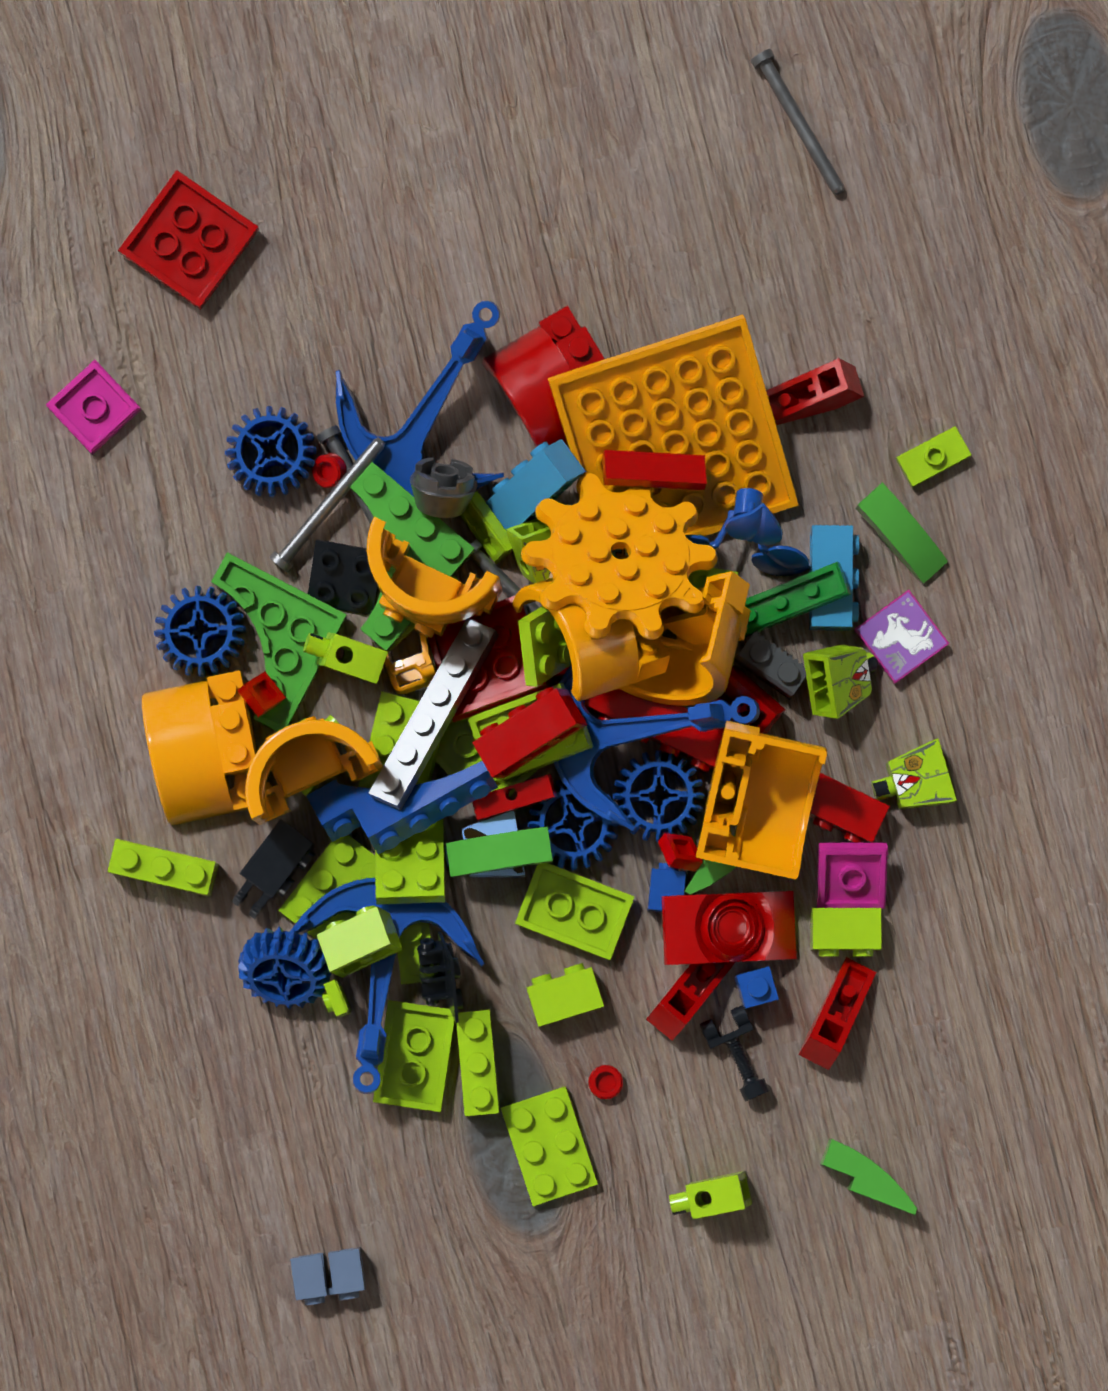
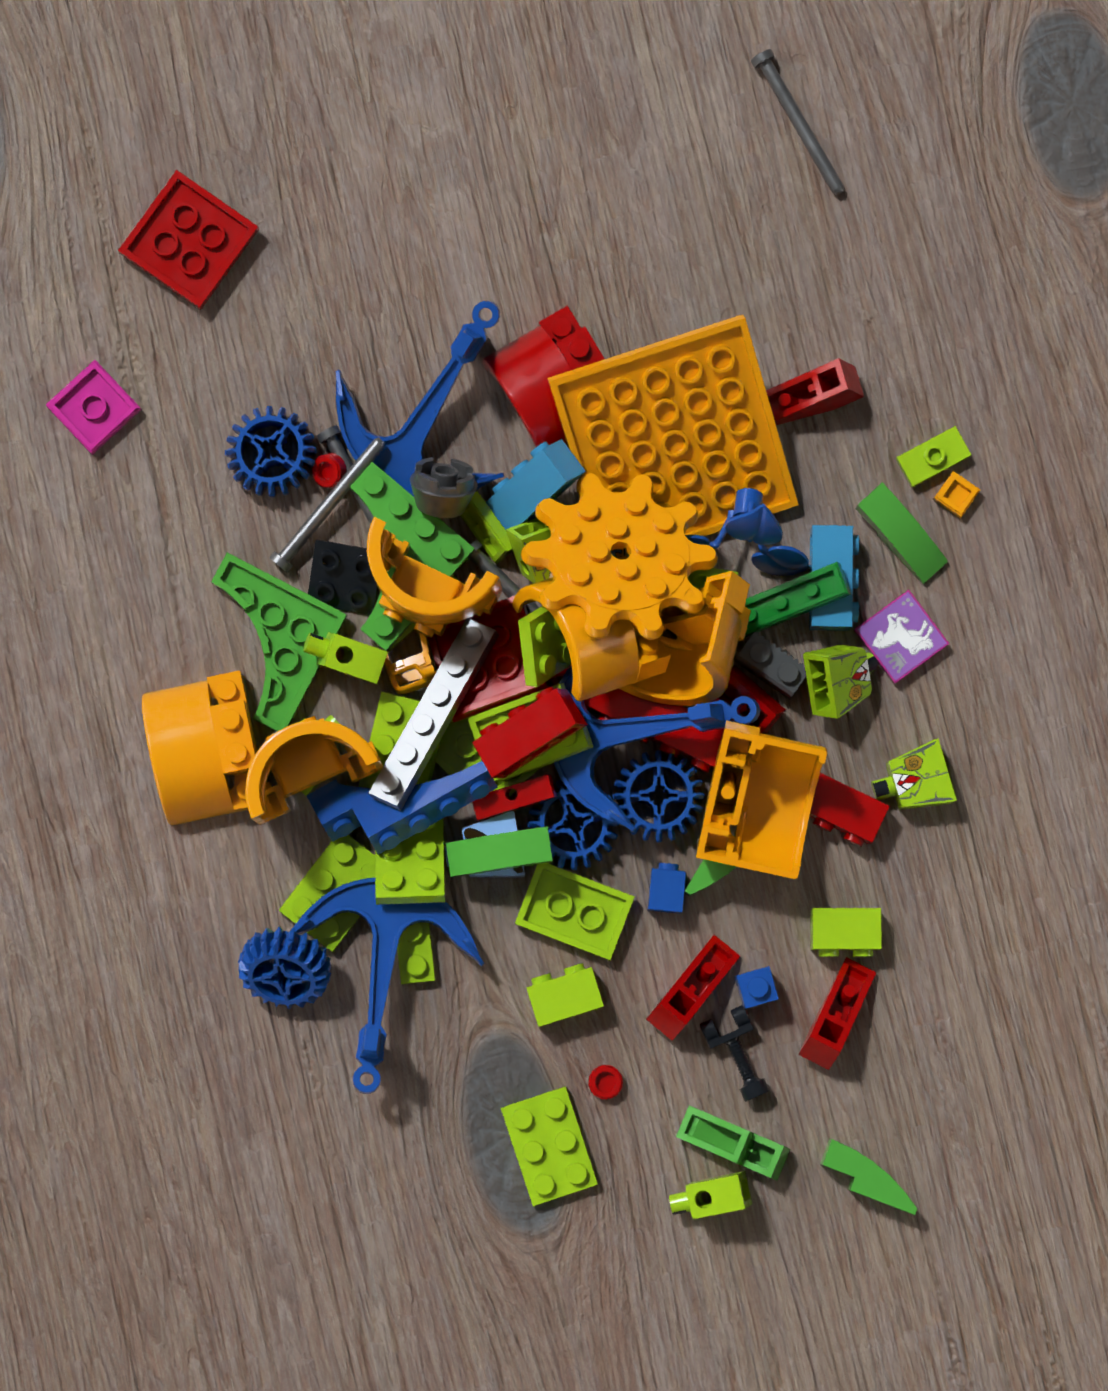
lime brick [107,838,219,897] -> none
blue gear [154,586,246,678] -> none
black hinge [232,819,316,919] -> none
red plate [238,671,286,718] -> none
sand blue piece [290,1247,366,1305] -> none
lime brick [317,906,403,978] -> none
lime plate [321,980,352,1017] -> none
lime plate [373,1000,455,1112] -> none
black hinge [417,931,463,1023] -> none
lime brick [456,1010,500,1116] -> none
red tile [602,450,707,490] -> none
red plate [658,833,703,871] -> none
red slope [661,891,797,965] -> none
dark pink tile [816,843,888,909] -> none
none -> bright green slope [676,1105,791,1181]
none -> light orange tile [933,471,980,519]

